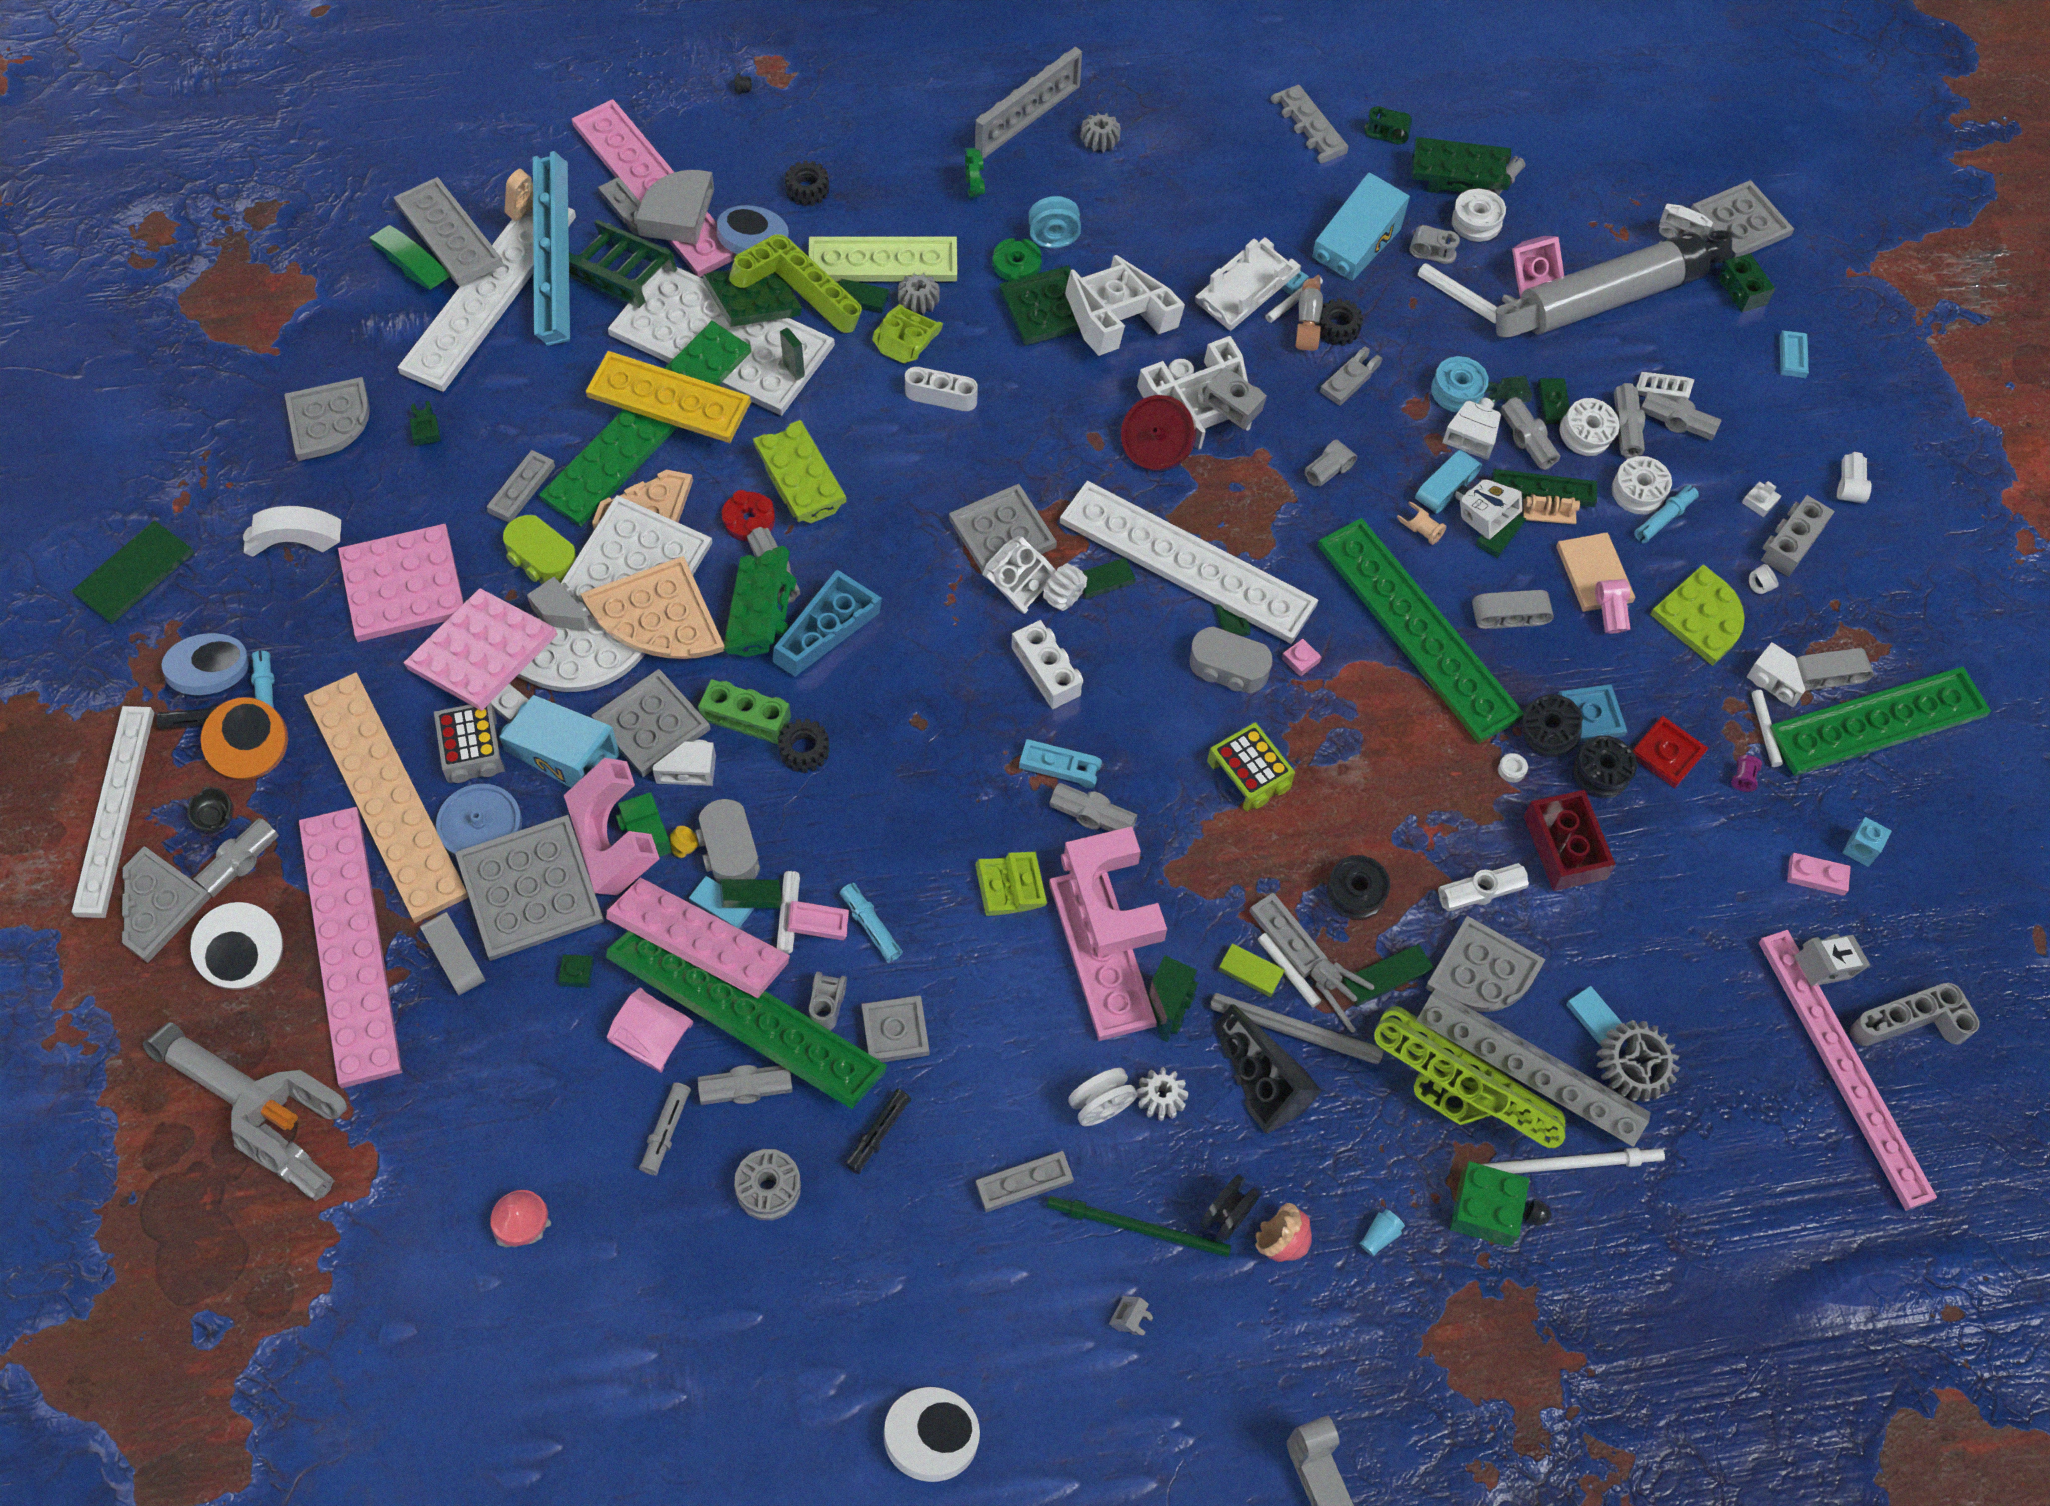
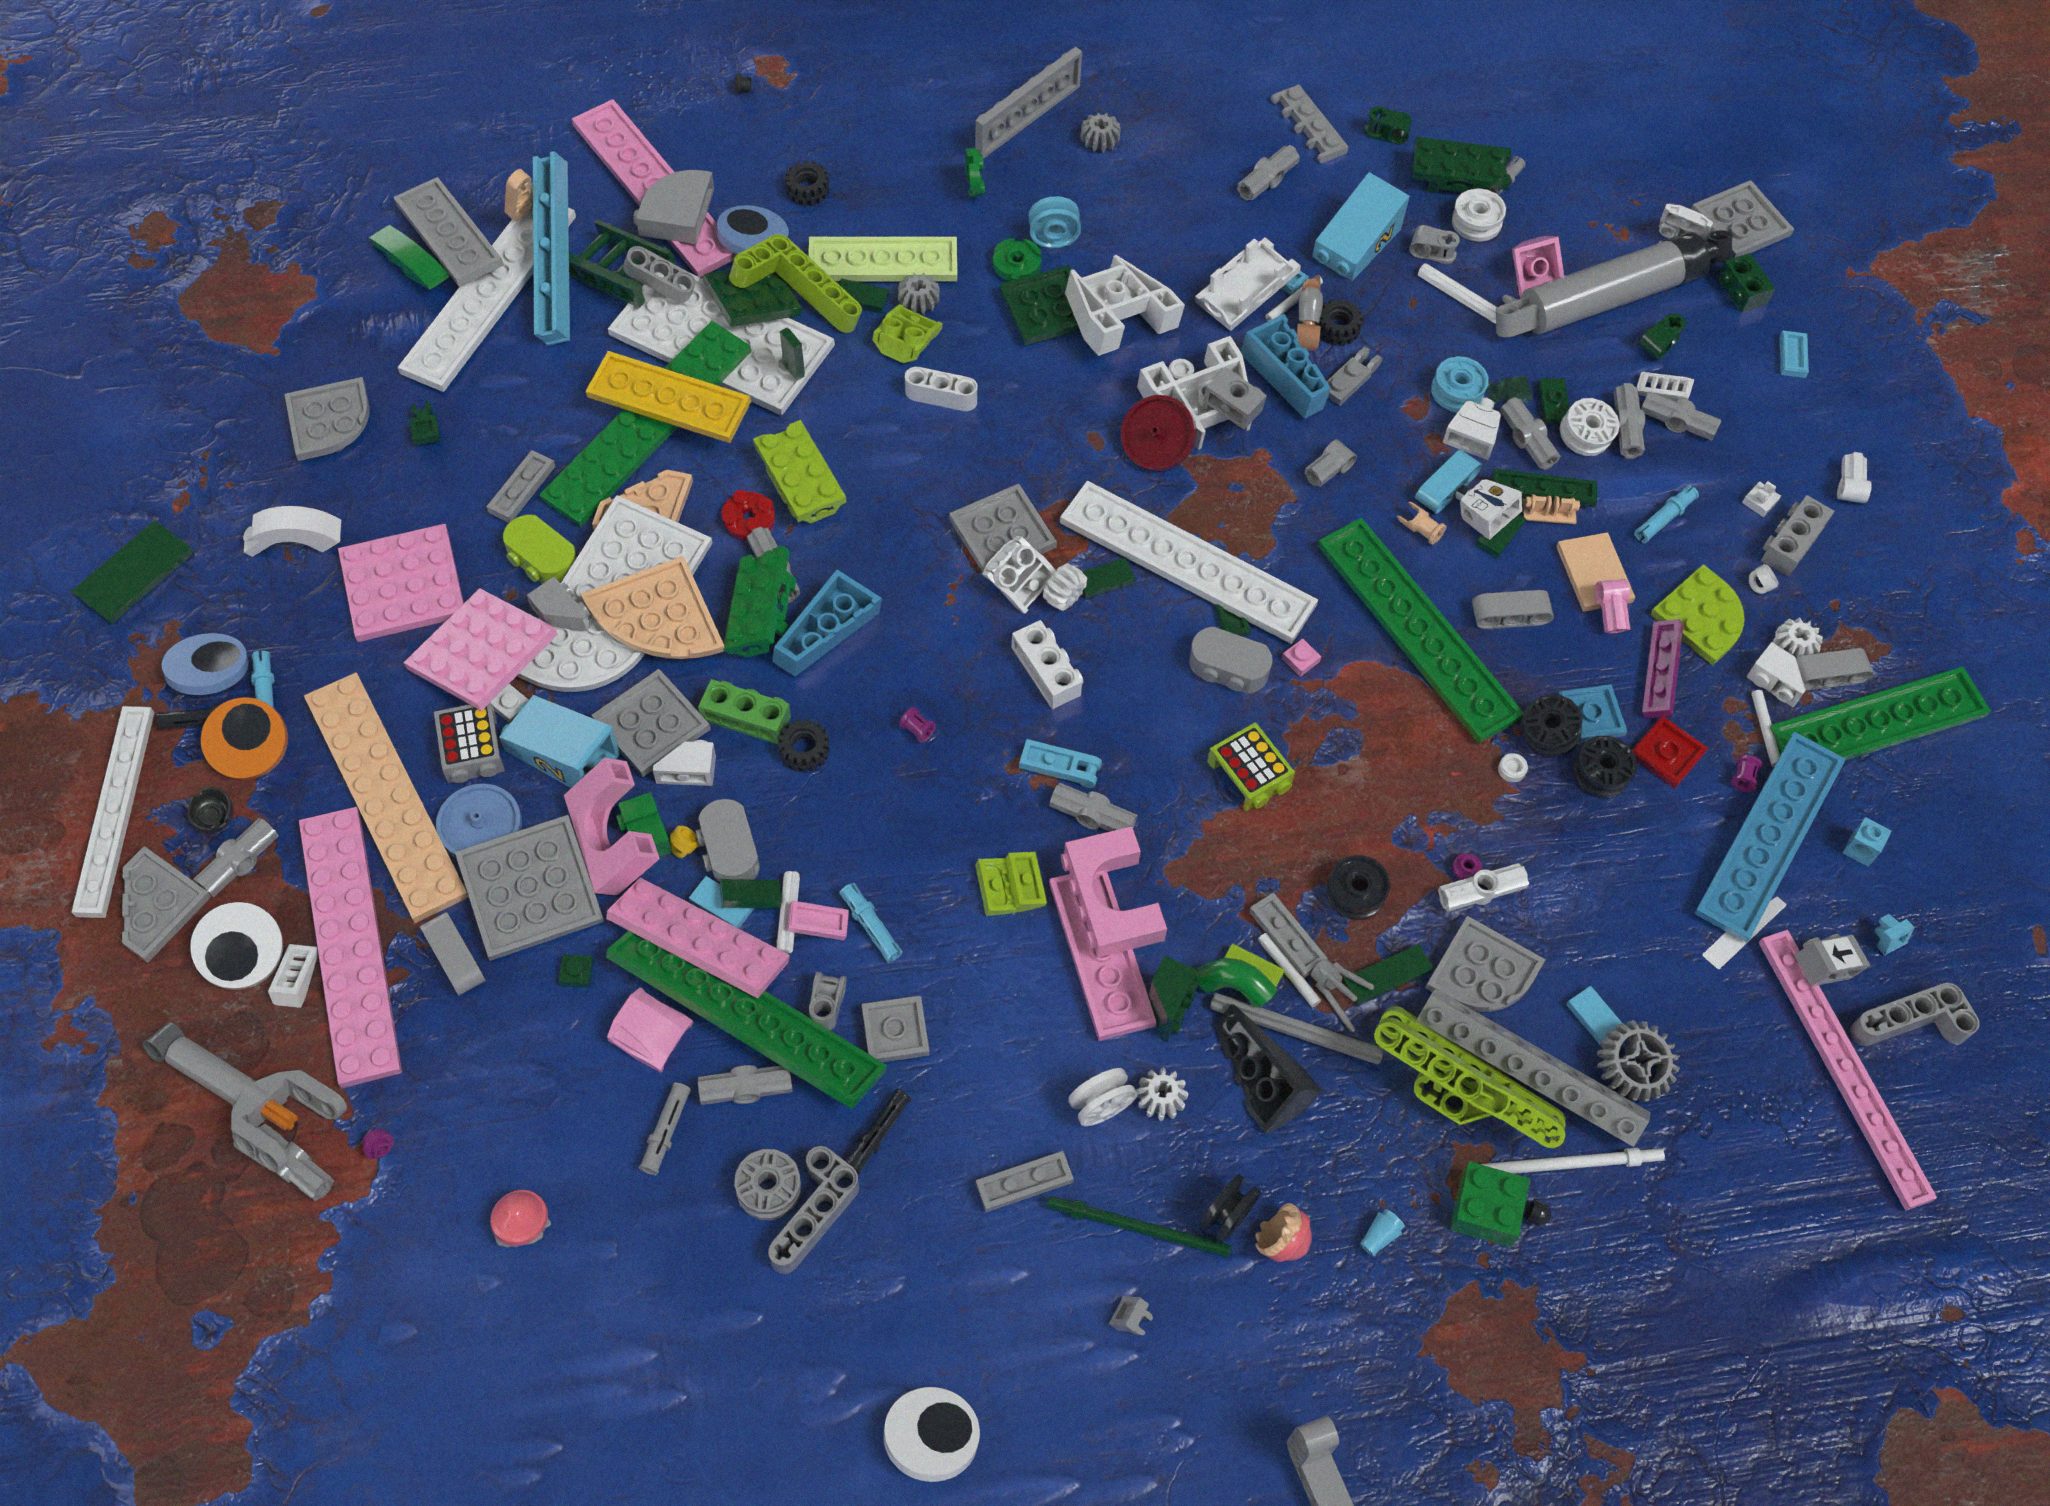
light grey hinge [598,177,641,236] -> none
dark red brick [1524,790,1616,891] -> none
white wheel [1611,456,1672,514] -> none
bright pink plate [1787,853,1851,896] -> none
none -> white slope [268,944,319,1008]
none -> magenta plate [362,1129,394,1159]
none -> light grey beam [623,246,696,303]
none -> light grey beam [768,1146,859,1274]
none -> magenta bush [899,707,936,743]
none -> green cylinder [1196,958,1277,1008]
none -> light grey piece [1237,145,1300,201]
none -> dark azure wedge [1241,314,1331,419]
none -> magenta plate [1453,854,1482,880]
none -> dark green piece [1638,313,1686,360]
none -> magenta plate [1642,619,1683,718]
none -> dark azure plate [1694,732,1846,943]
none -> white sticker [1702,897,1786,969]
none -> white gear [1773,617,1823,658]
none -> medium azure tile [1874,914,1915,956]

